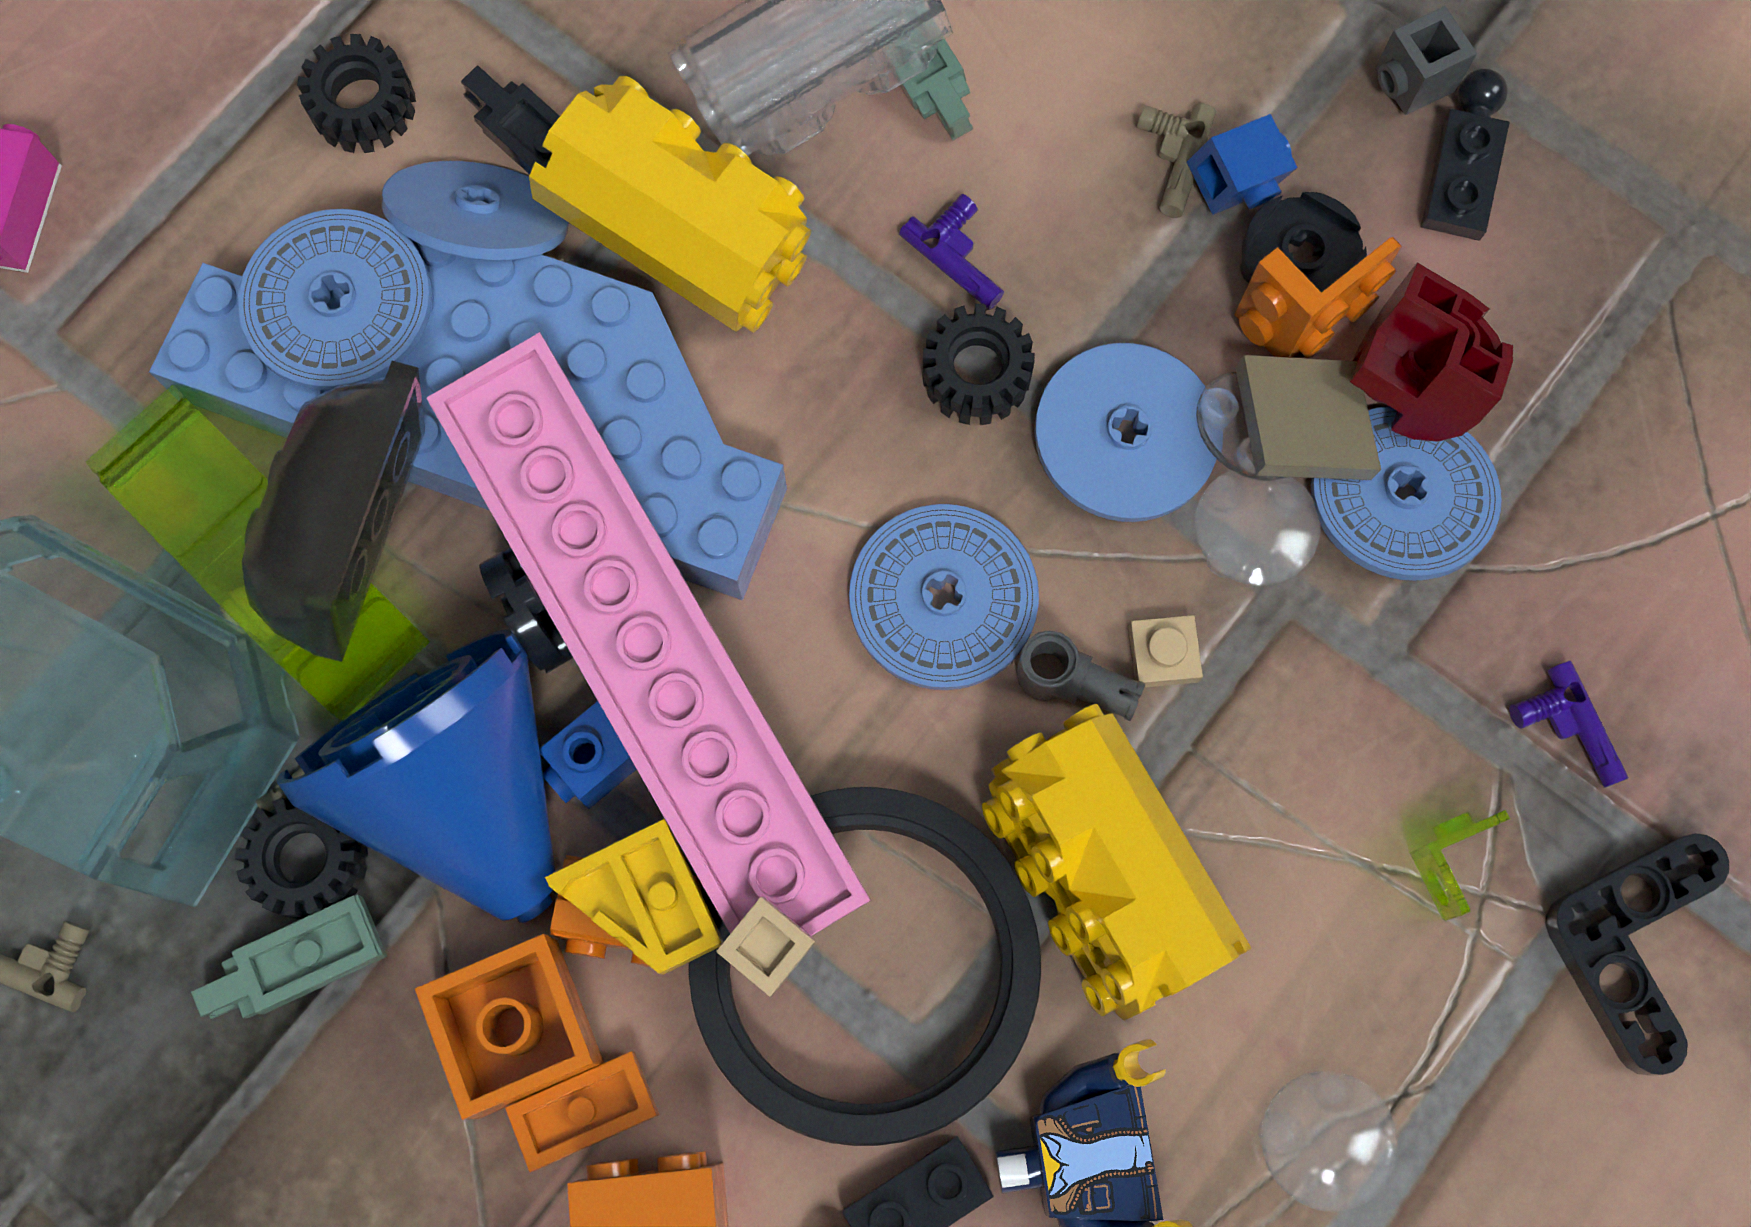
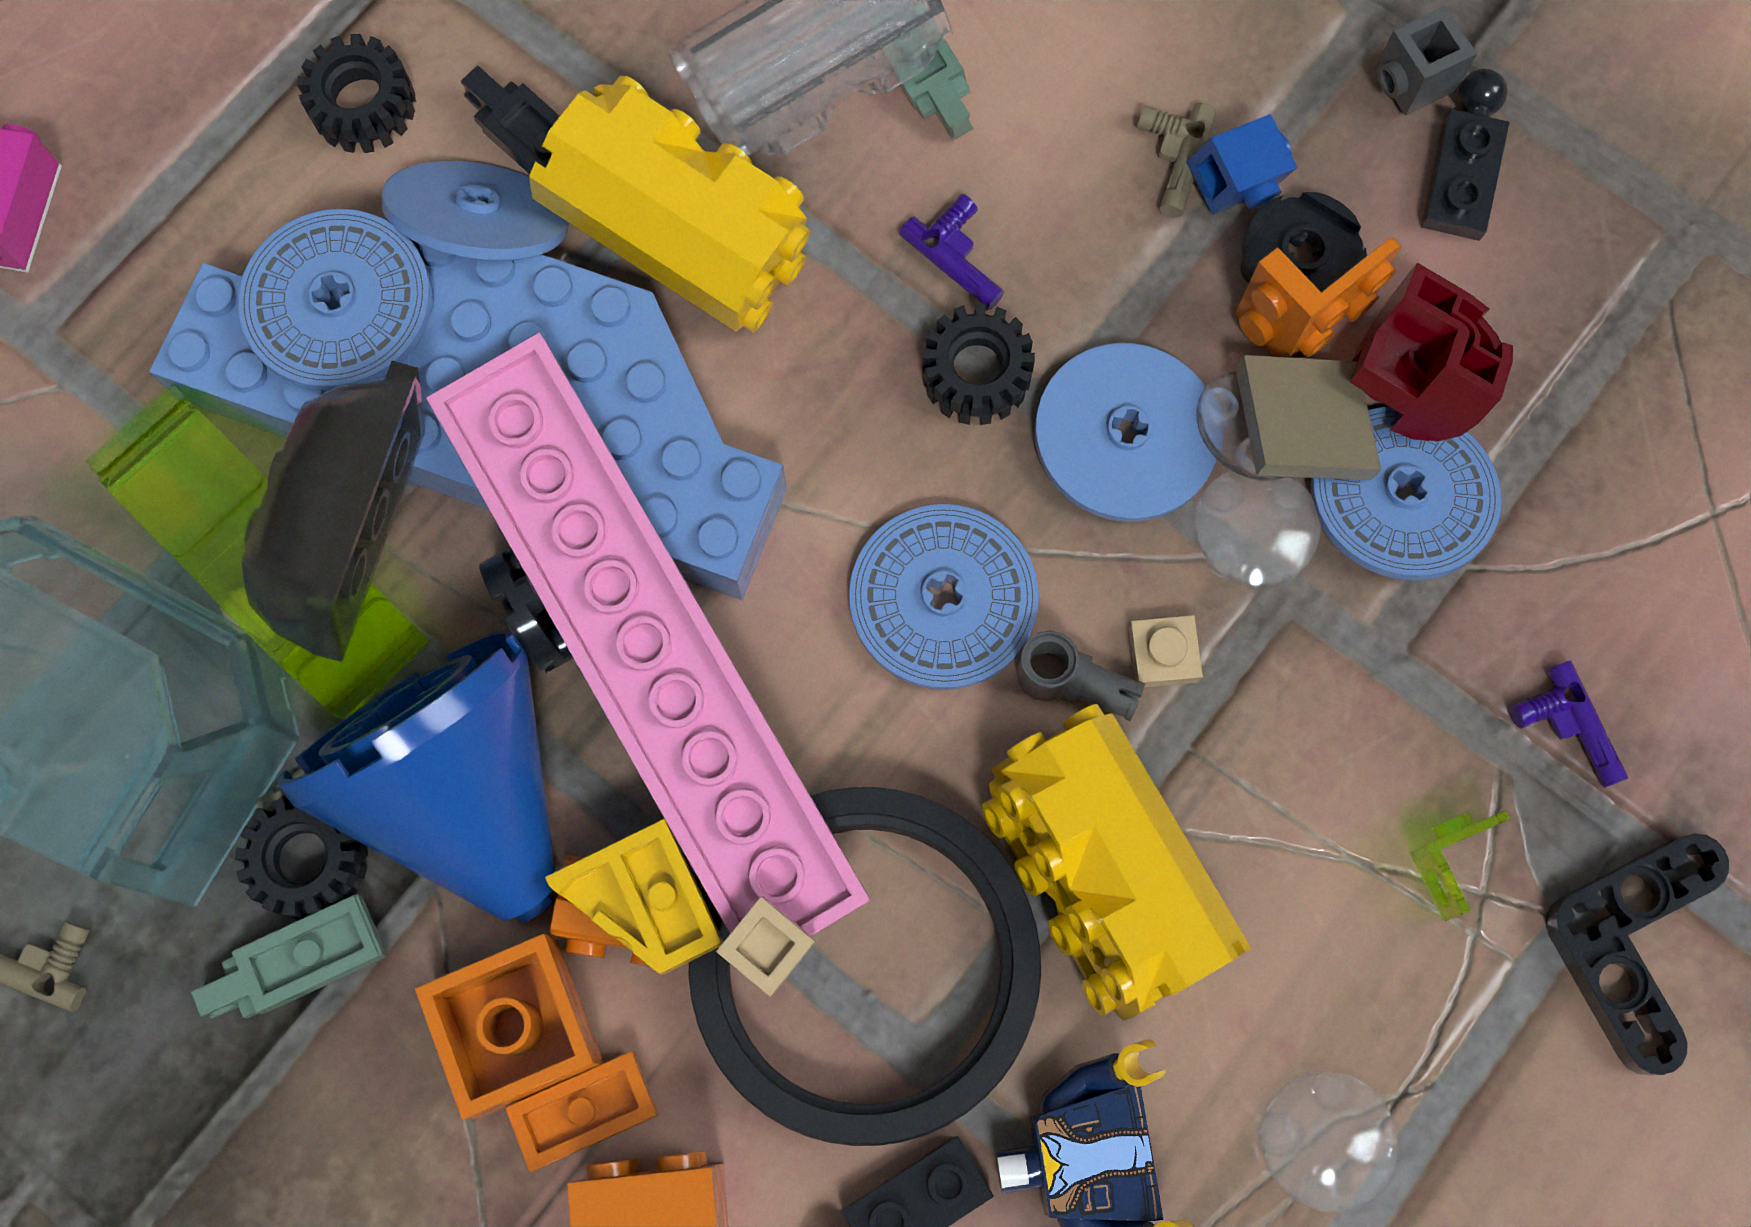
blue brick [539,701,637,809] -> none

